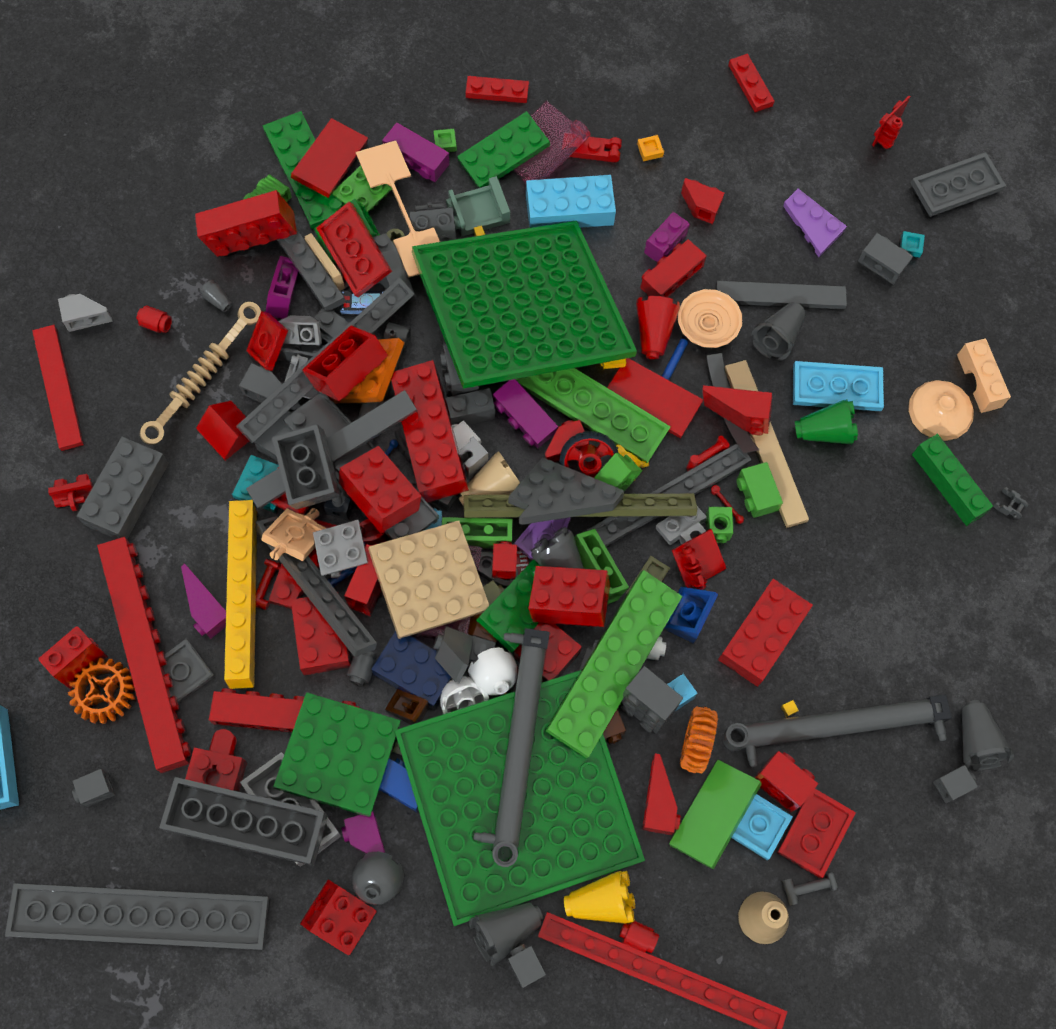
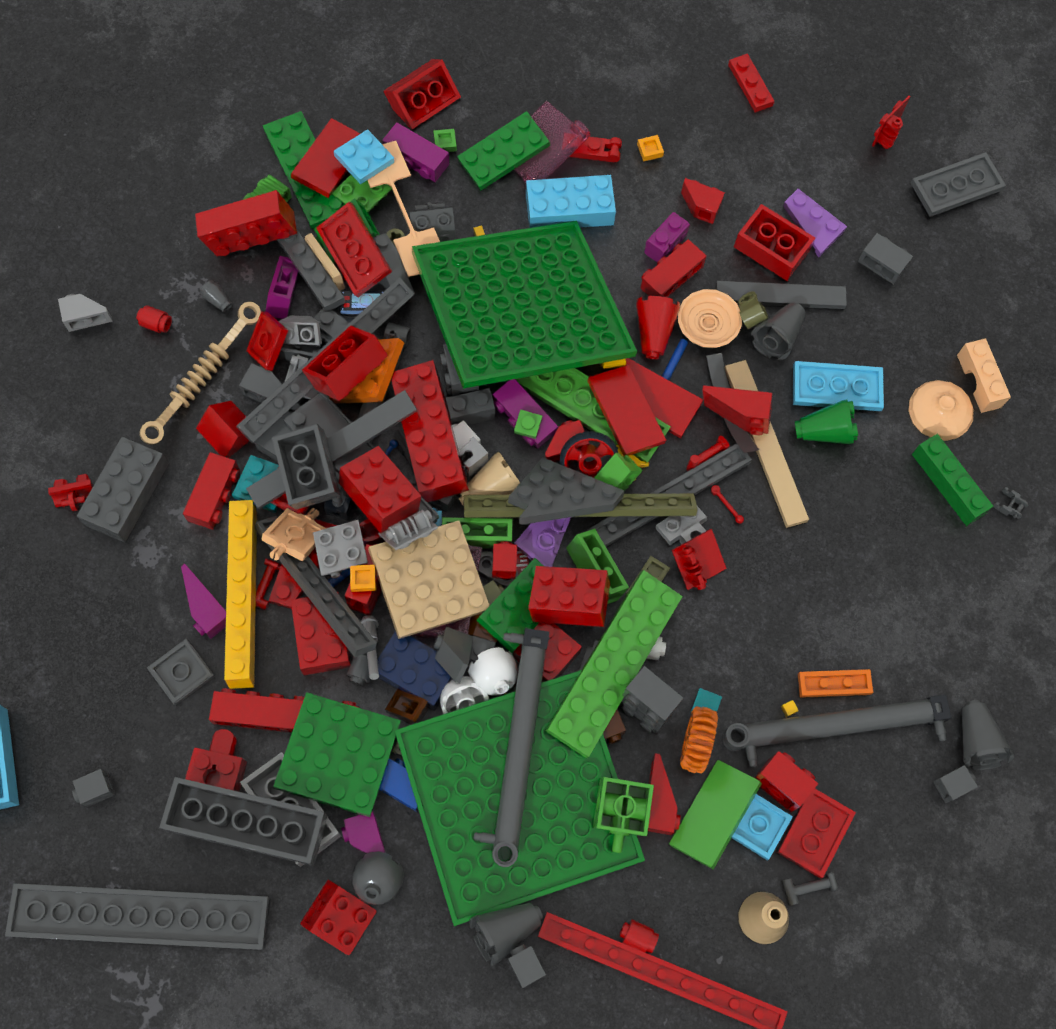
red tile [32,325,84,451] -> none
red panel [38,626,108,689] -> none
orange gear [68,658,135,724] -> none
red brick [97,537,192,773] -> none
sand green panel [446,176,510,236] -> none
red plate [466,76,529,103] -> none
dark grey cone [531,526,584,569] -> none
yellow cone [564,871,635,924] -> none
blue slope [664,587,718,644] -> none
medium azure brick [667,673,698,711] -> none
bright green brick [706,507,733,543] -> none
red brick [718,579,813,687] -> none
bright green brick [737,462,783,518] -> none
teal plate [900,231,925,258] -> none
none -> red brick [183,452,240,530]
none -> medium azure plate [334,129,394,185]
none -> light orange plate [350,565,376,592]
none -> light grey pin [360,615,379,680]
none -> light grey hinge [378,510,438,550]
none -> red slope [383,59,461,129]
none -> bright green plate [514,410,542,439]
none -> red tile [587,364,666,456]
none -> bright green piece [593,777,654,853]
none -> teal tile [691,688,722,712]
none -> red brick [734,204,815,281]
none -> olive piece [738,291,769,329]
none -> orange plate [798,669,873,697]

